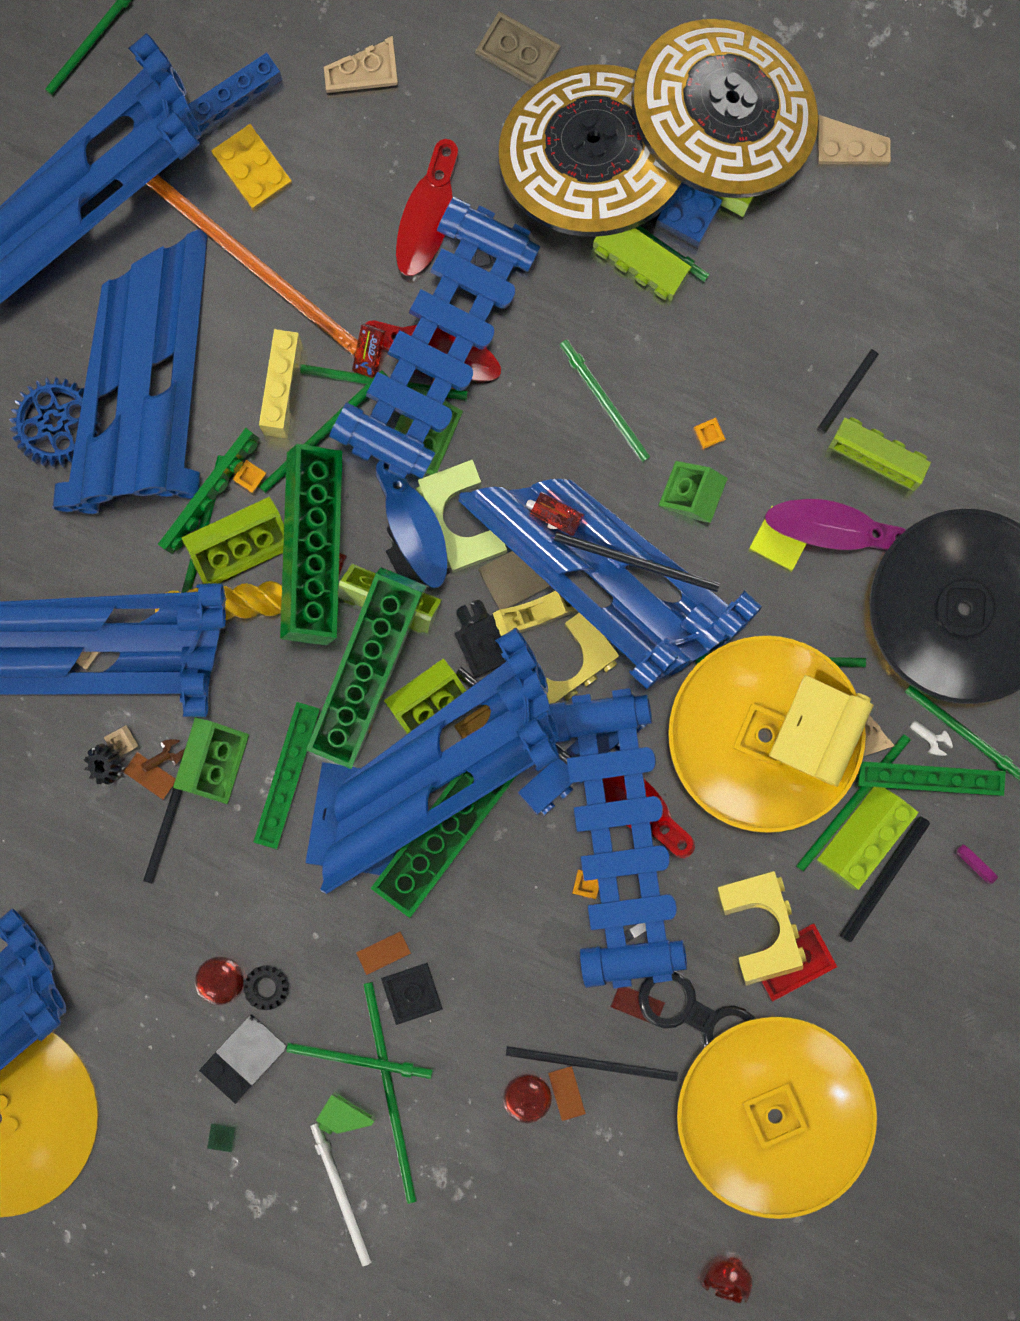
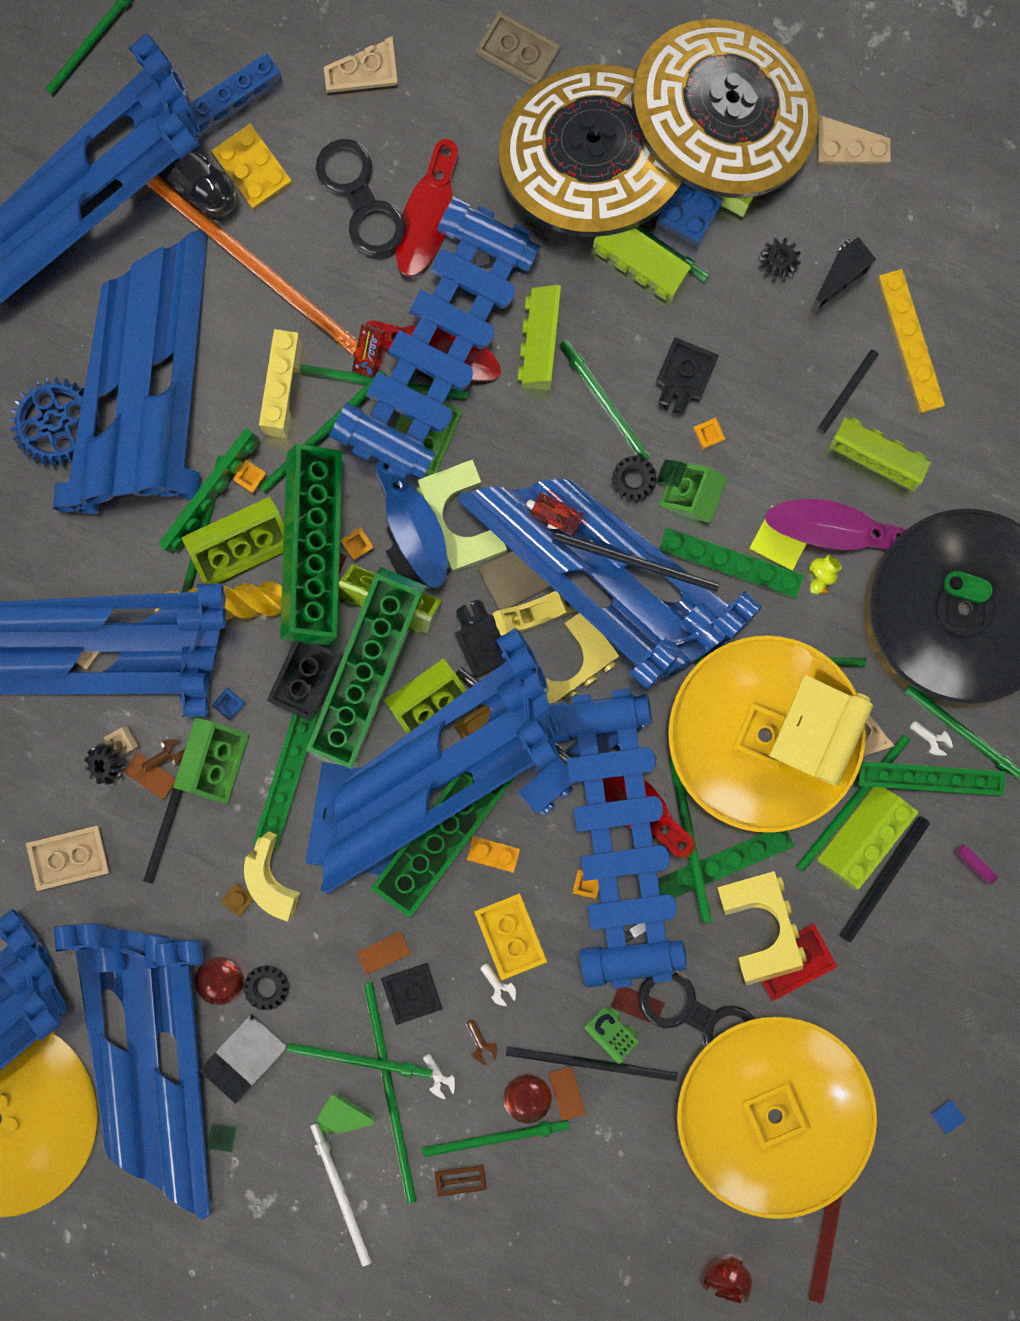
none -> tan plate [26,825,110,891]
none -> blue panel [54,923,211,1220]
none -> black hair [166,150,238,218]
none -> blue tile [211,687,246,722]
none -> pearl gold plate [220,883,254,917]
none -> light yellow arch [244,832,301,921]
none -> black slope [267,641,344,721]
none -> black bar [315,139,406,256]
none -> light orange plate [340,527,374,561]
none -> white bar [422,1054,455,1099]
none -> green bar [422,1120,570,1157]
none -> reddish brown tile [434,1165,487,1197]
none -> light orange plate [466,836,520,873]
none -> reddish brown bar [466,1019,497,1065]
none -> yellow plate [474,893,547,981]
none -> white bar [480,963,516,1006]
none -> lime slope [518,285,561,390]
none -> bright green slope [583,1006,639,1064]
none -> black tyre [612,456,657,500]
none -> black plate [656,337,719,414]
none -> clear green plate [657,459,687,488]
none -> green plate [658,830,795,898]
none -> green plate [659,527,804,599]
none -> green piece [668,756,712,924]
none -> black gear [760,238,801,279]
none -> neon yellow animal [809,555,842,595]
none -> clear red axle [809,1194,843,1303]
none -> black slope [811,237,876,313]
none -> yellow plate [878,269,945,414]
none -> blue tile [931,1099,966,1135]
none -> green piece [943,571,992,603]

